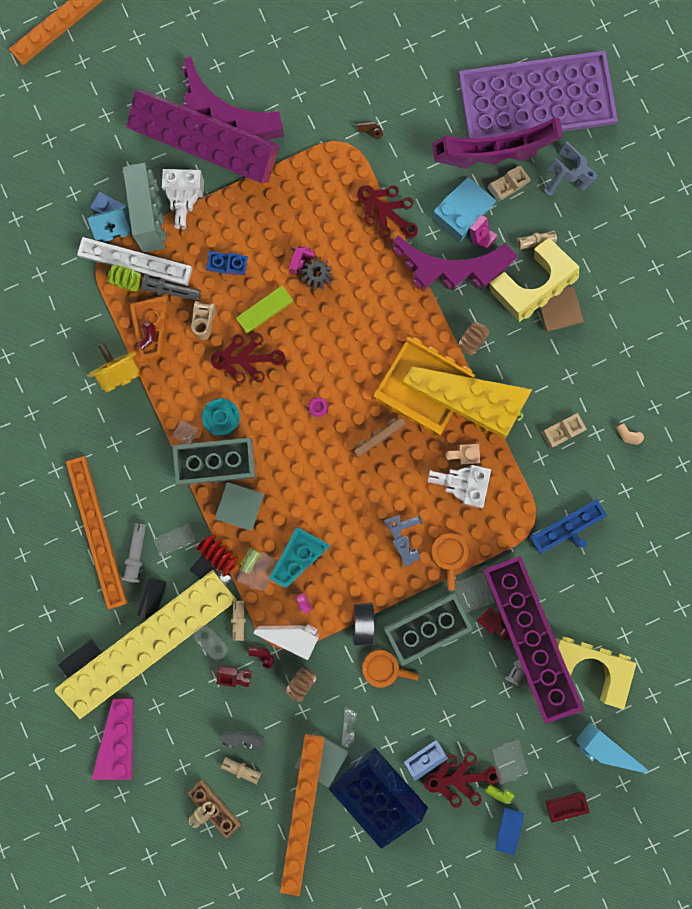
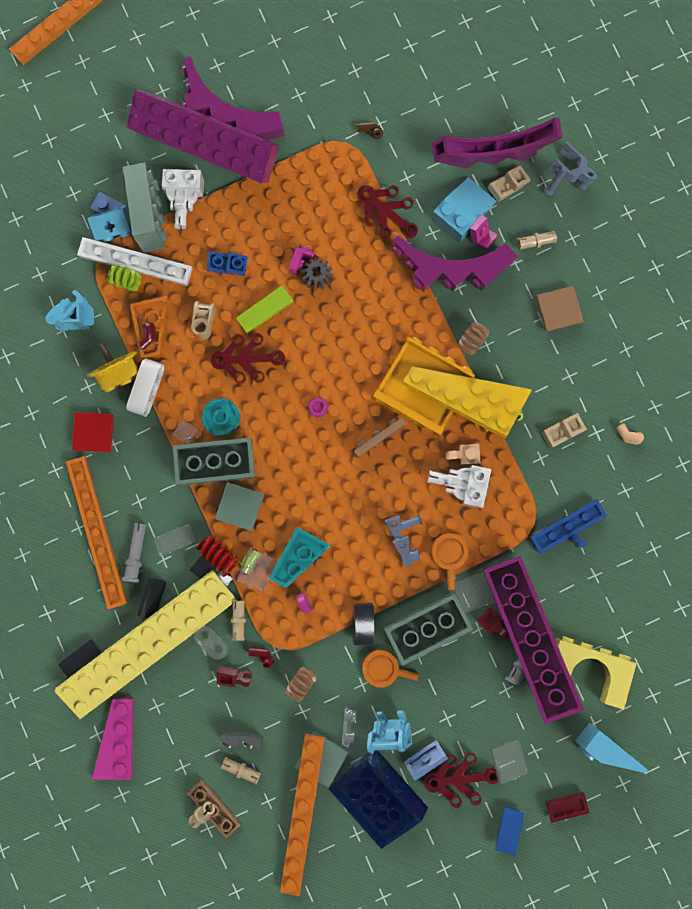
dark grey pin [141,275,201,301] -> none
white slope [253,624,320,660] -> none
medium lavender plate [458,51,618,138] -> none
lime arm [484,783,515,804] -> none
light yellow arch [489,238,579,322] -> none
none -> medium azure piece [46,290,94,332]
none -> red tile [72,412,114,453]
none -> white beam [126,358,164,417]
none -> medium azure piece [367,710,412,753]

